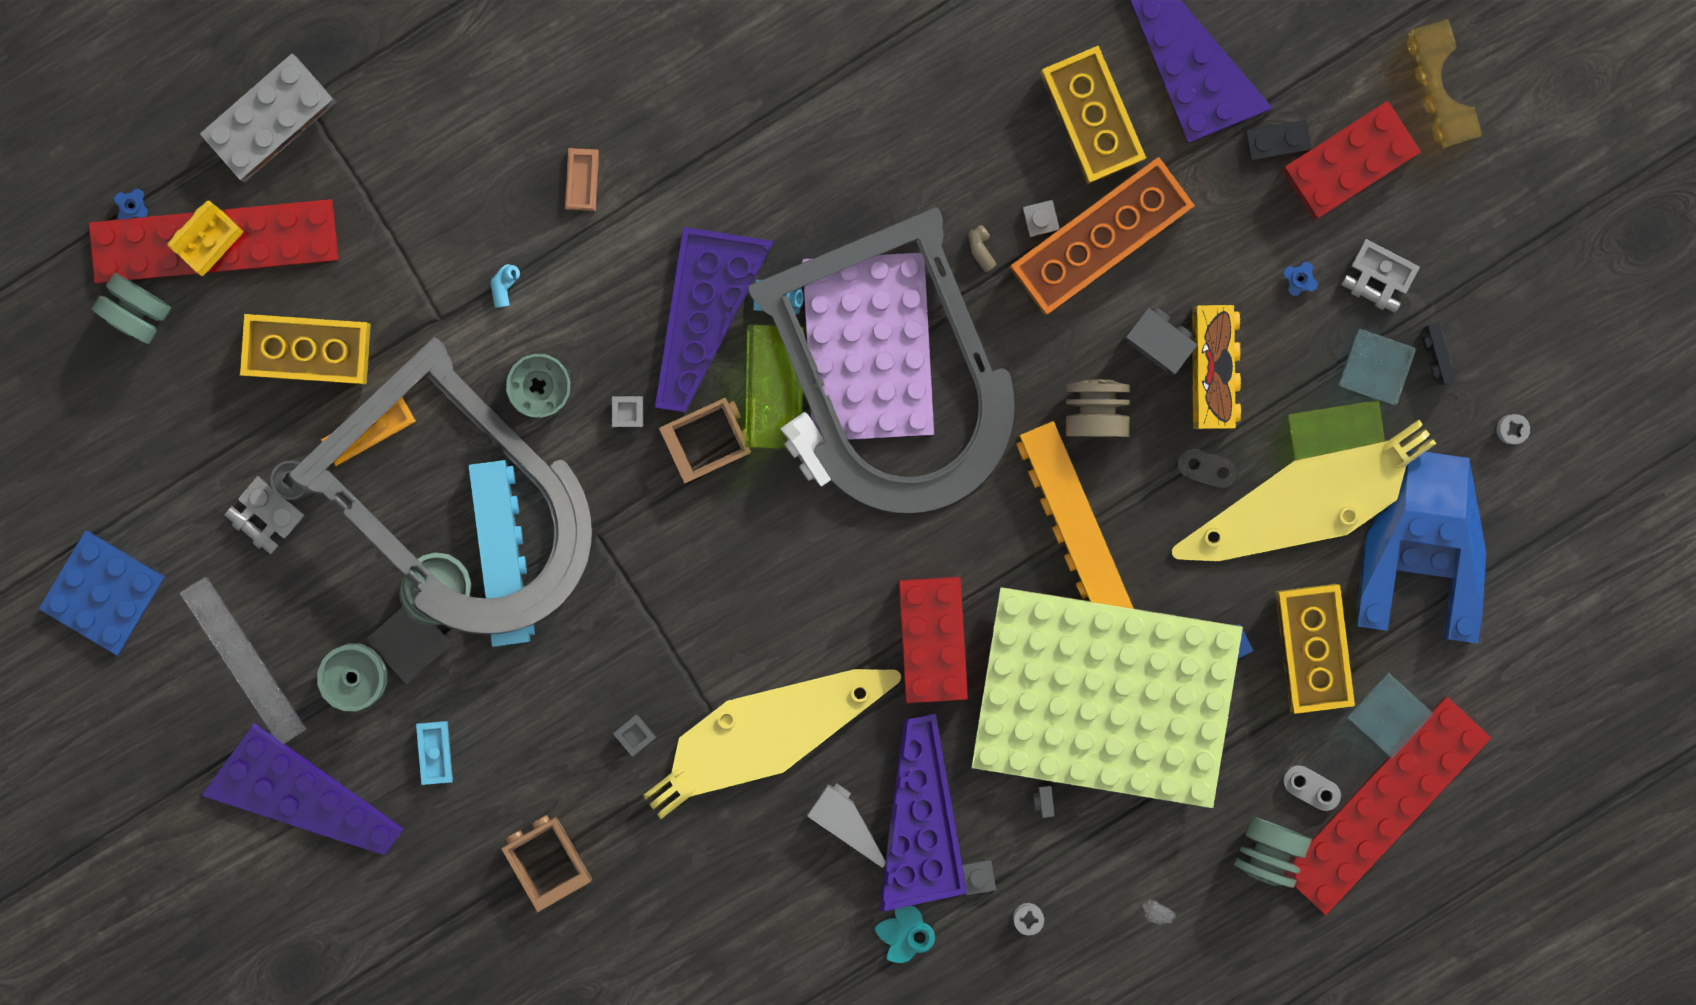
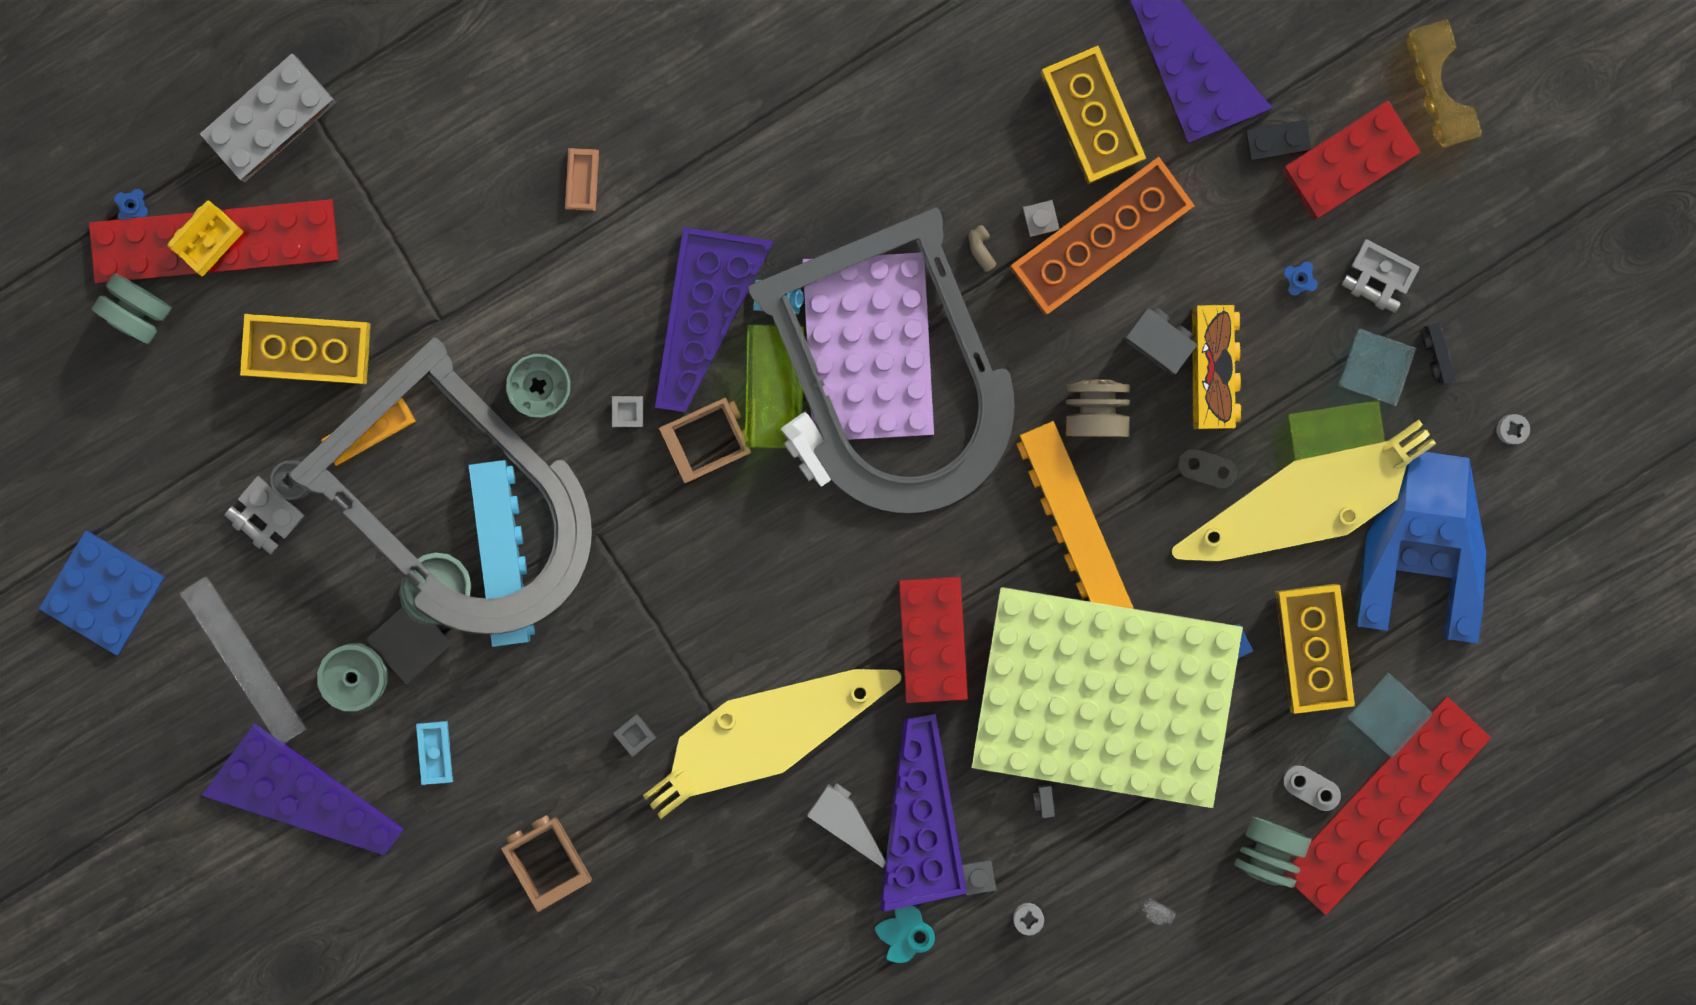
medium azure arm [490,264,520,308] -> none

